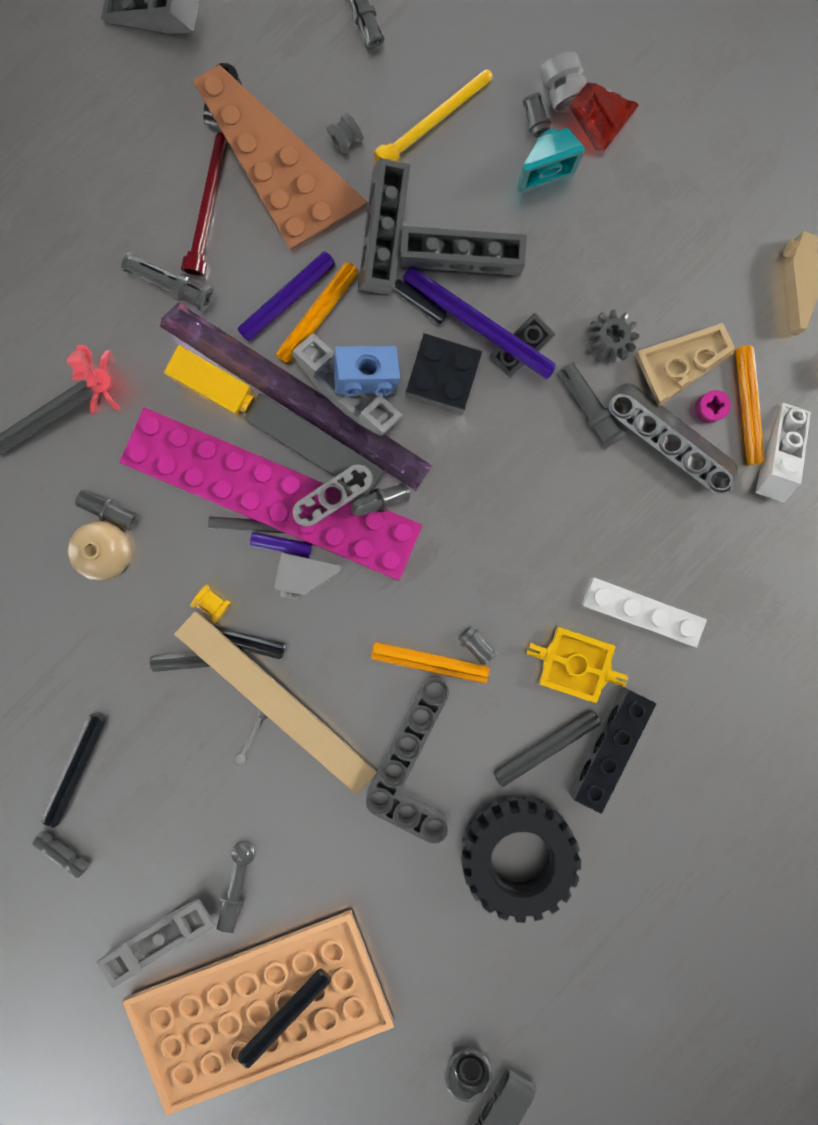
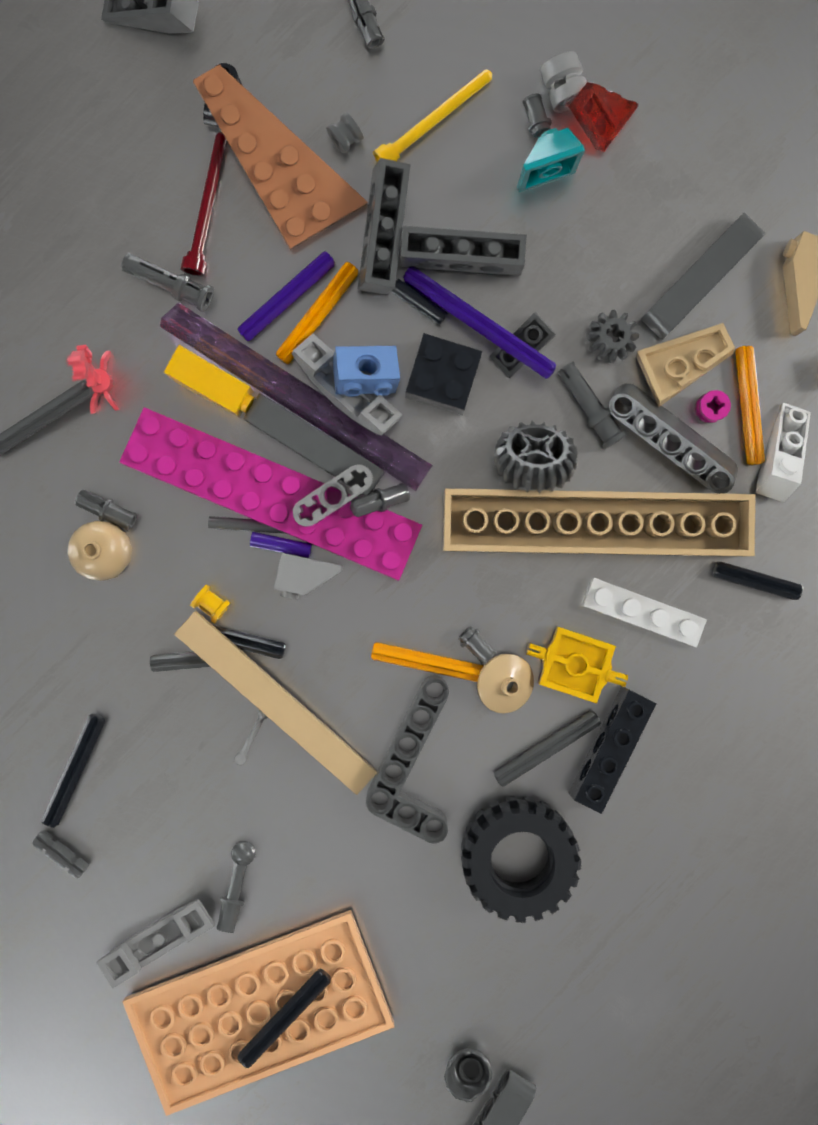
none -> tan brick [443,489,756,557]
none -> tan dish [477,654,534,713]
none -> dark grey gear [494,421,578,494]
none -> dark grey beam [640,212,766,340]
none -> black axle [713,562,803,600]

